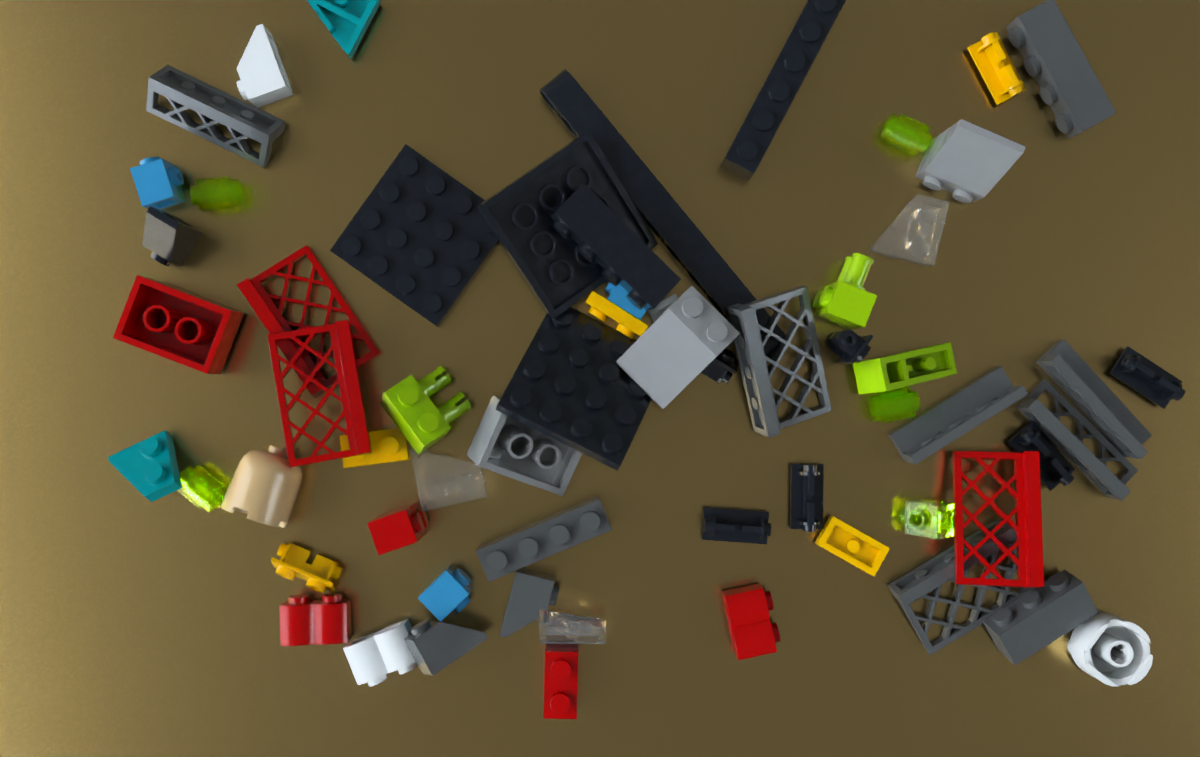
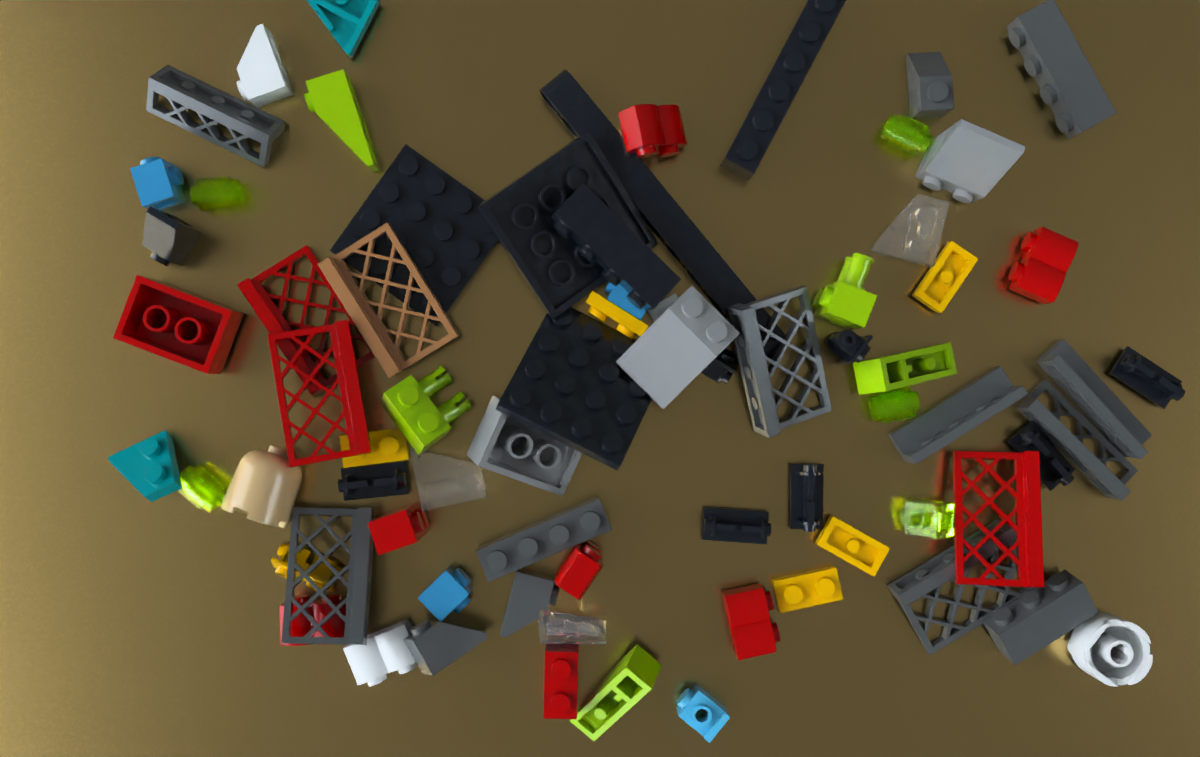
yellow hinge [967,32,1027,105] -> none
none -> dark grey fence [281,507,375,645]
none -> lime slope [304,69,380,172]
none -> medium nougat fence [318,222,460,378]
none -> black hinge [338,461,410,501]
none -> red brick [554,540,604,600]
none -> lime slope [569,644,662,741]
none -> red brick [618,104,688,158]
none -> medium azure brick [676,683,730,743]
none -> yellow plate [771,566,843,613]
none -> dark grey slope [906,52,954,120]
none -> yellow plate [911,241,978,314]
none -> red brick [1008,227,1079,305]

